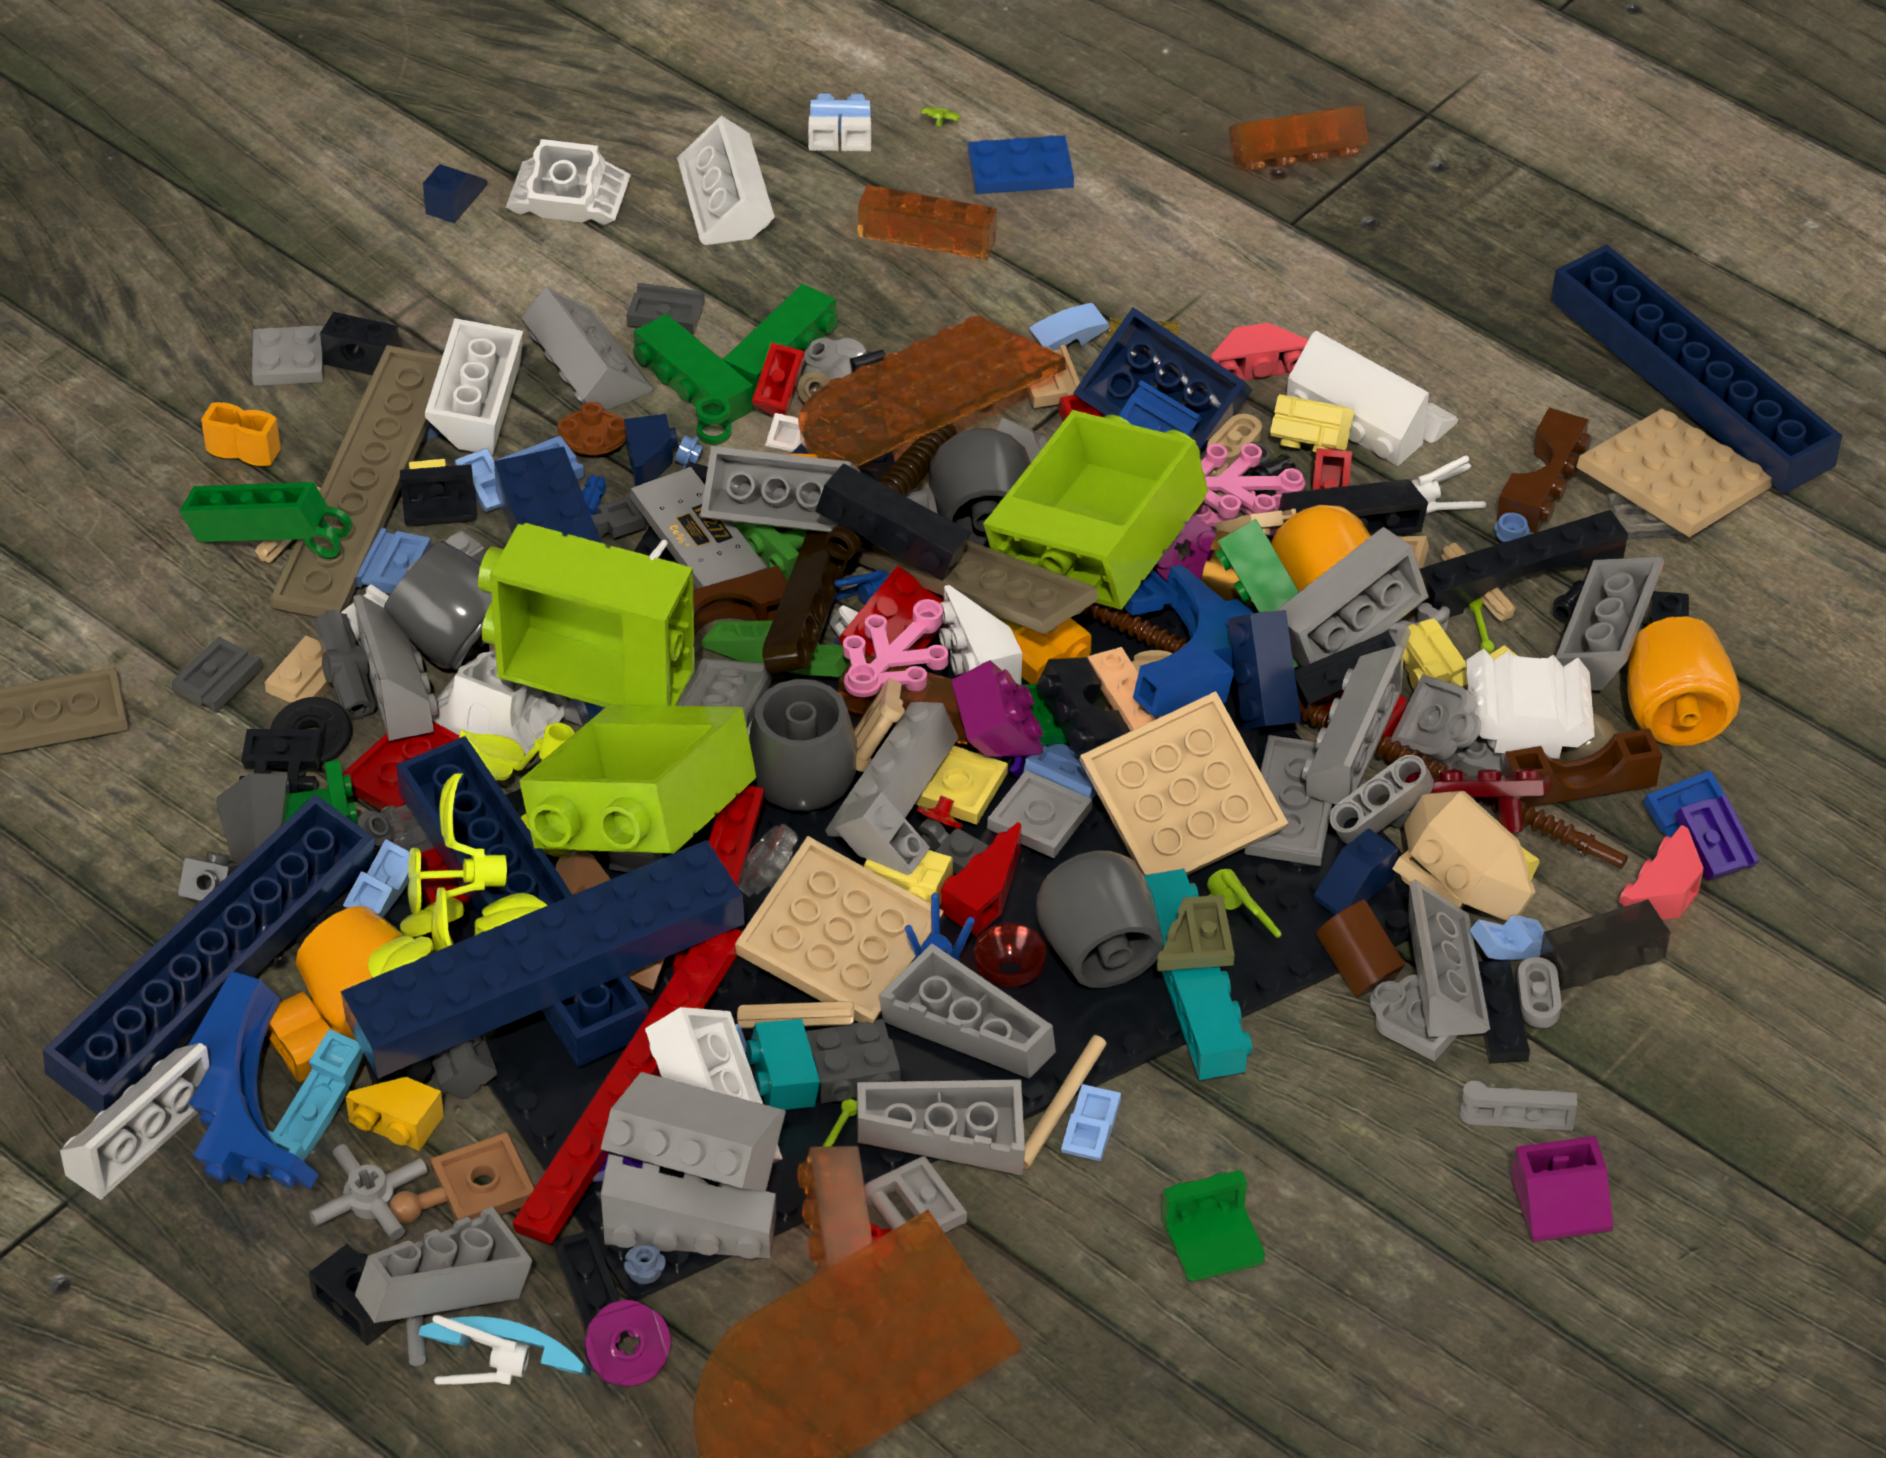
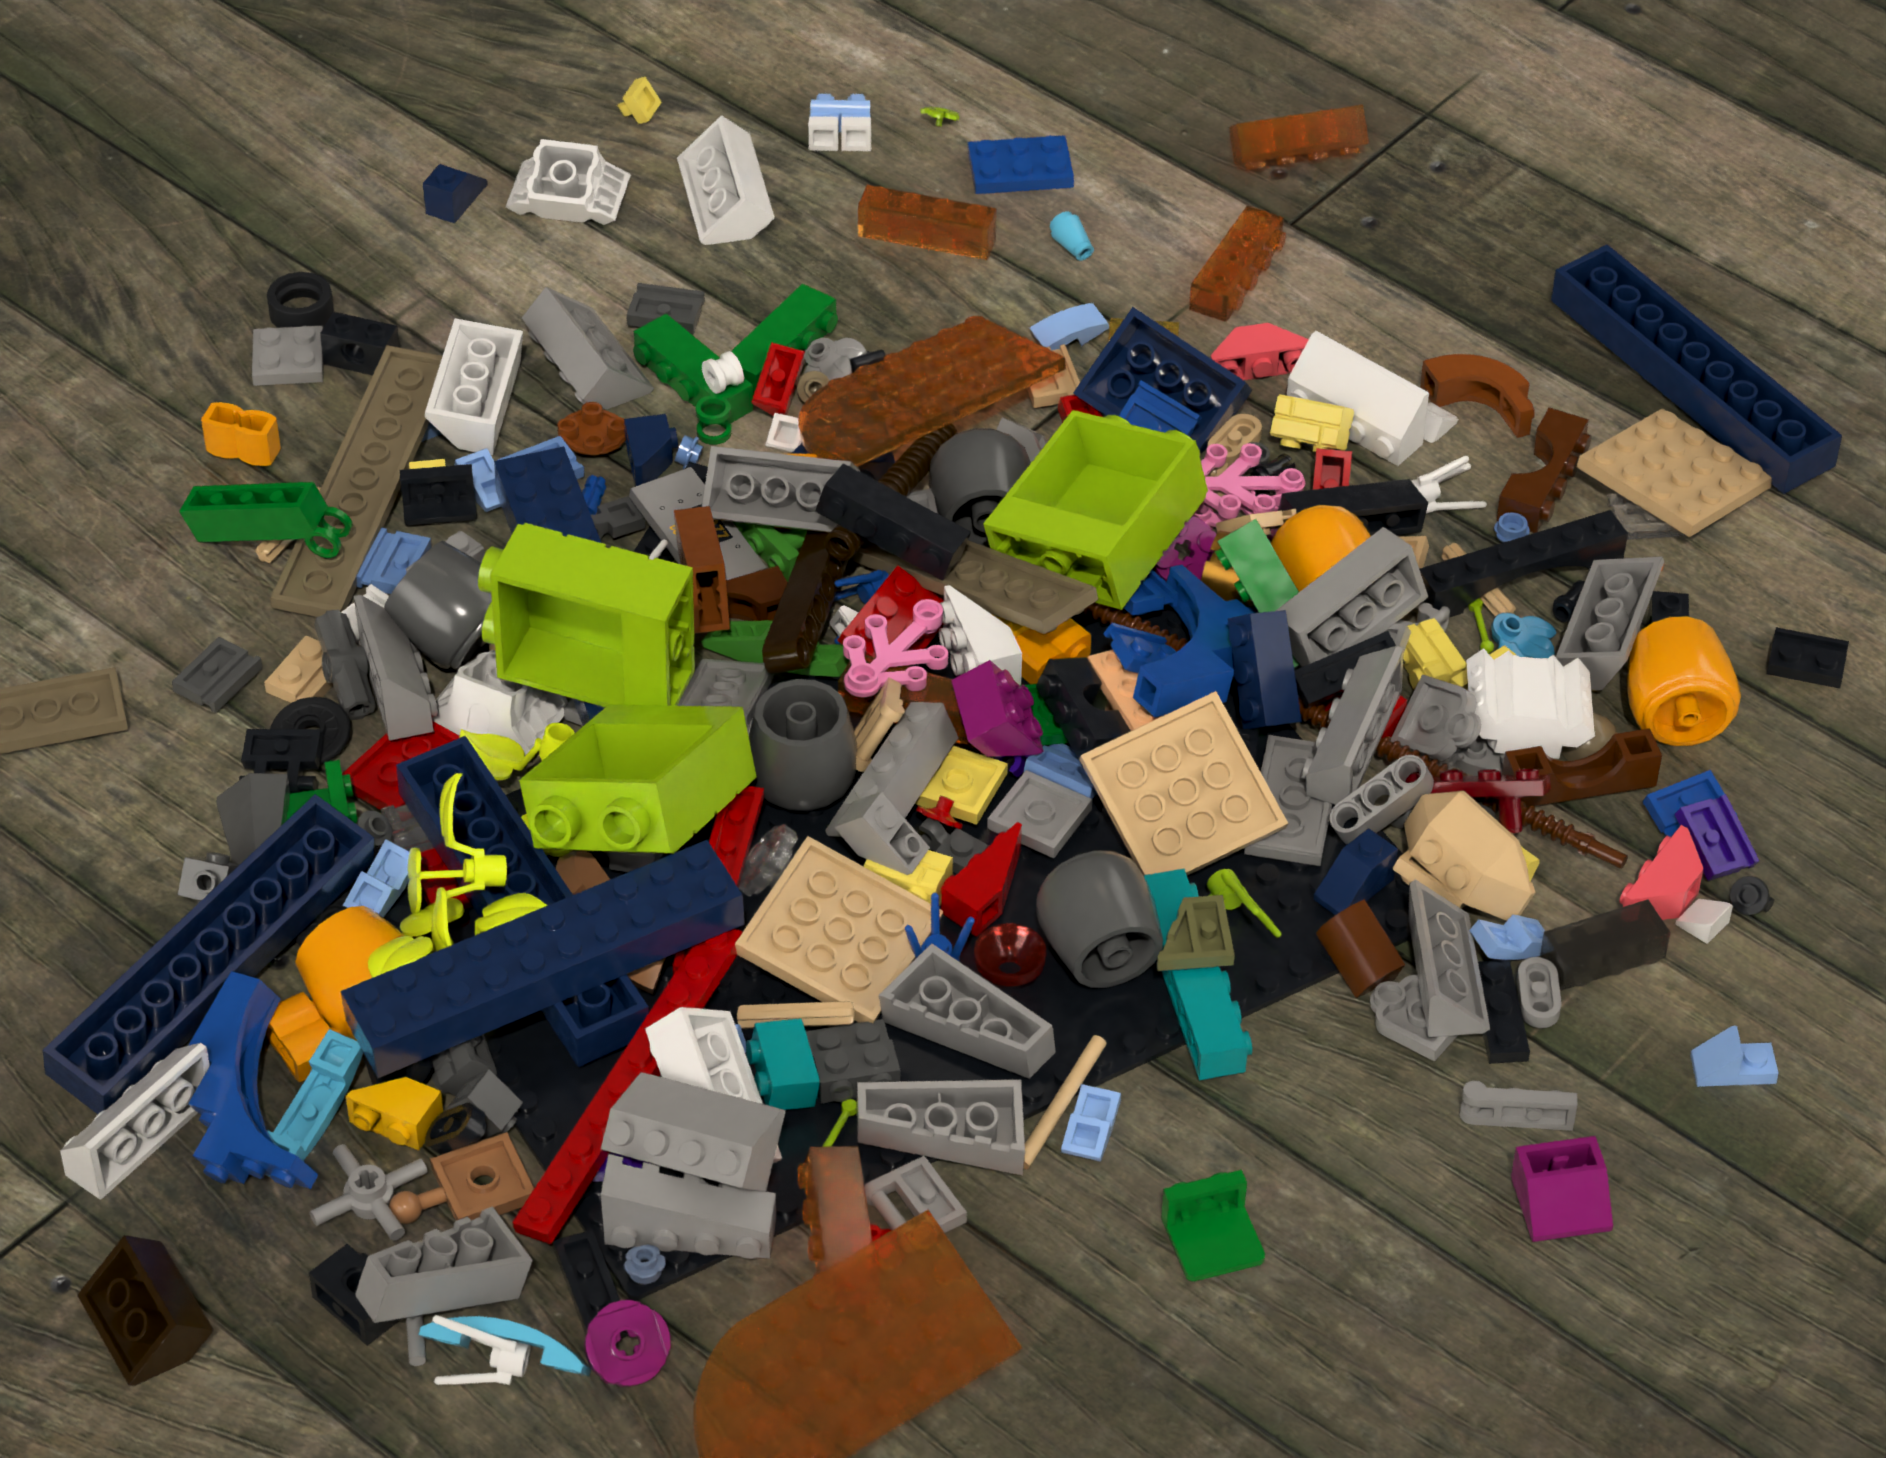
none -> dark brown slope [77,1235,214,1386]
none -> black tyre [266,272,334,328]
none -> black plate [425,1103,487,1154]
none -> dark grey brick [448,1069,523,1140]
none -> light yellow tile [617,77,662,124]
none -> dark orange slope [674,506,730,634]
none -> white wheel [702,351,744,394]
none -> medium azure cone [1050,211,1094,261]
none -> blue plate [1103,623,1176,673]
none -> clear orange brick [1189,205,1286,322]
none -> dark orange arch [1420,354,1535,438]
none -> dark azure plate [1491,613,1557,659]
none -> white slope [1675,899,1733,944]
none -> light blue slope [1690,1025,1779,1087]
none -> black plate [1730,876,1775,915]
none -> black plate [1767,627,1849,689]

